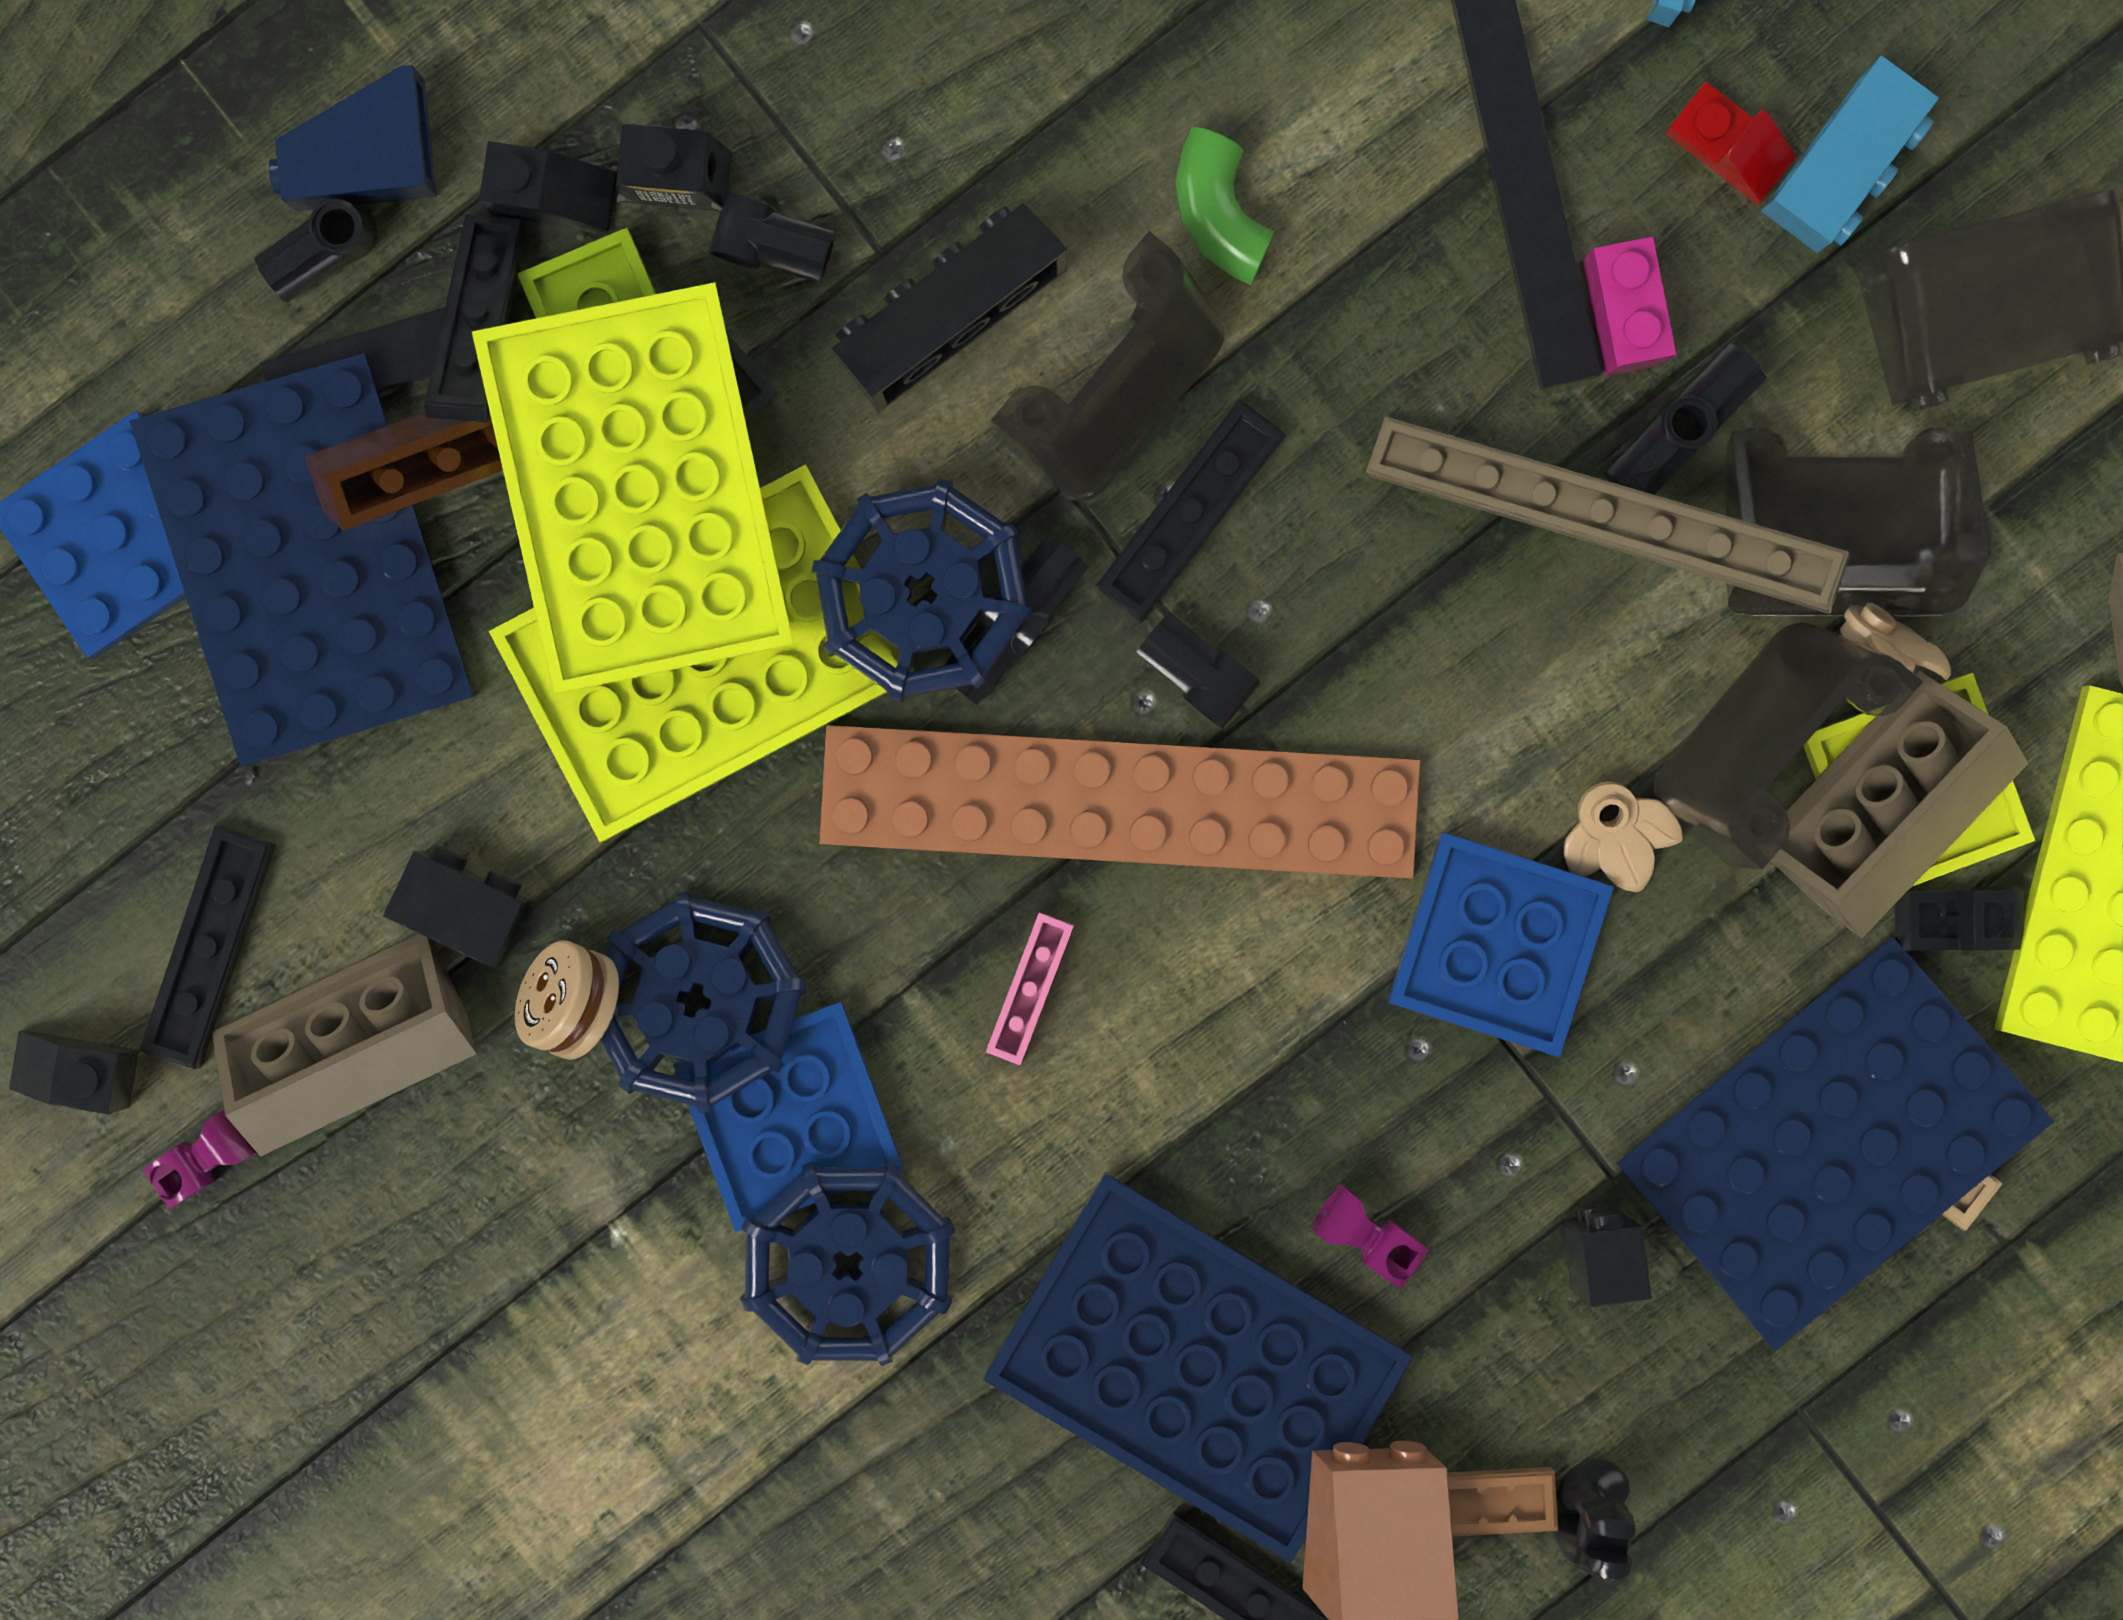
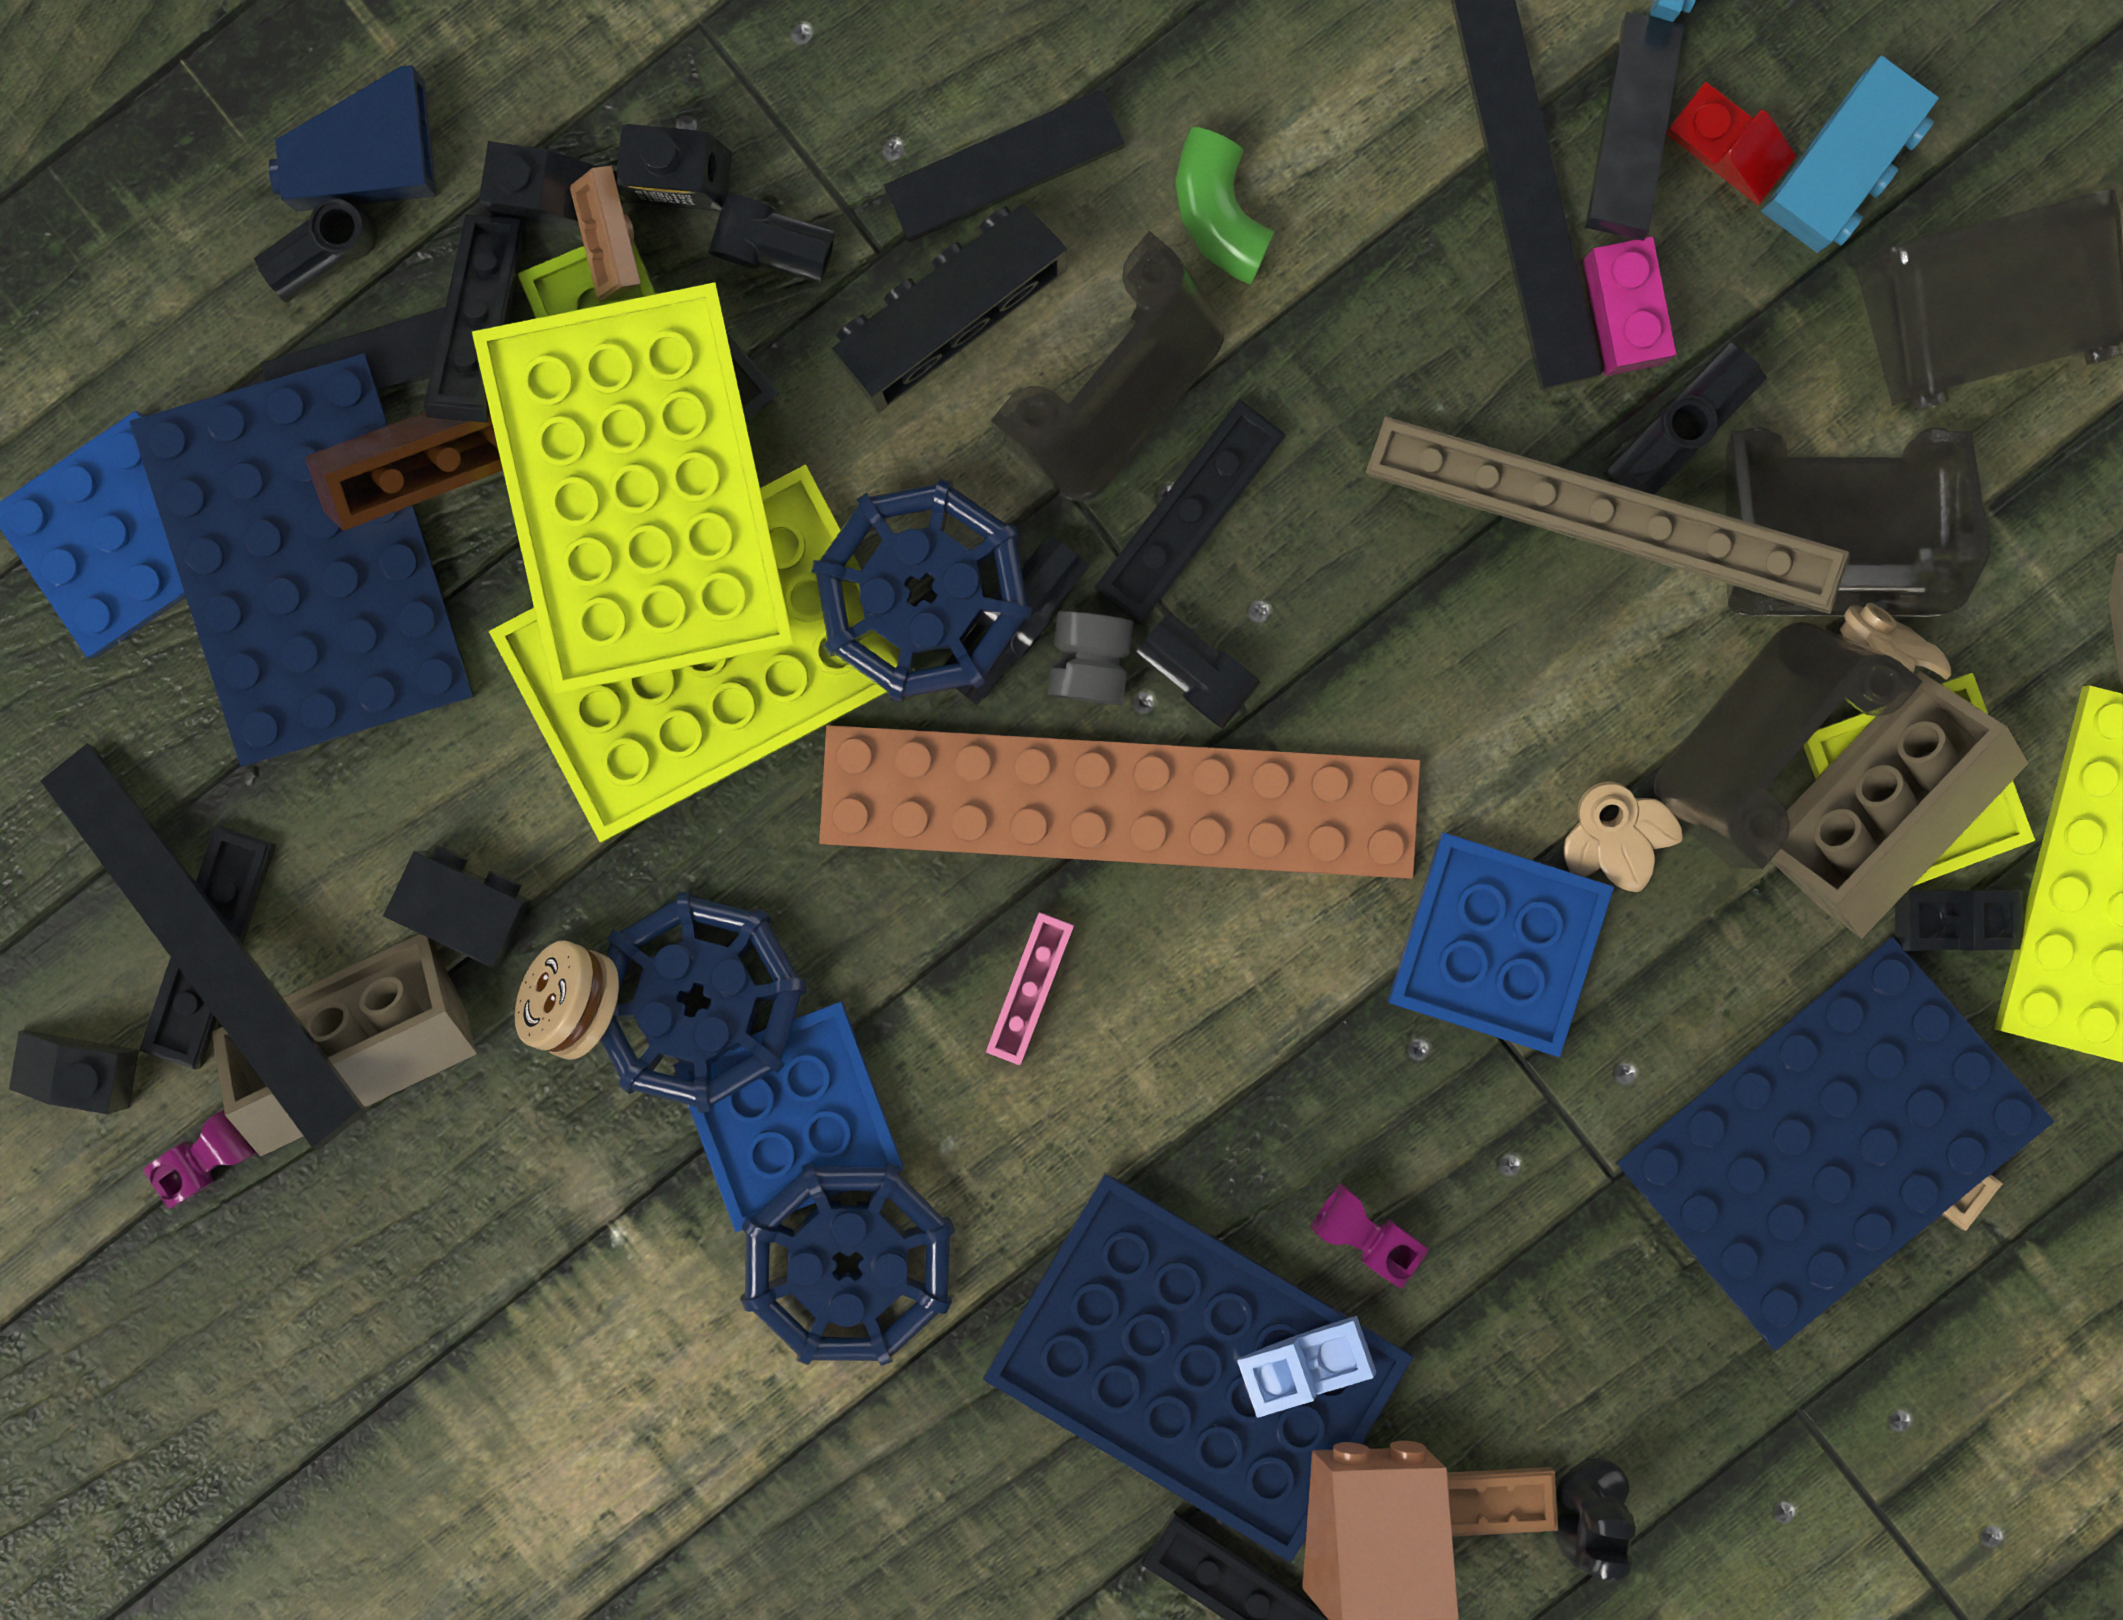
black brick [1562,1203,1652,1307] -> none
none -> black tile [40,743,367,1150]
none -> medium nougat plate [570,166,641,302]
none -> black tile [884,89,1125,243]
none -> dark grey wheel [1047,611,1134,705]
none -> light blue slope [1237,1316,1376,1418]
none -> black tile [1585,12,1684,241]

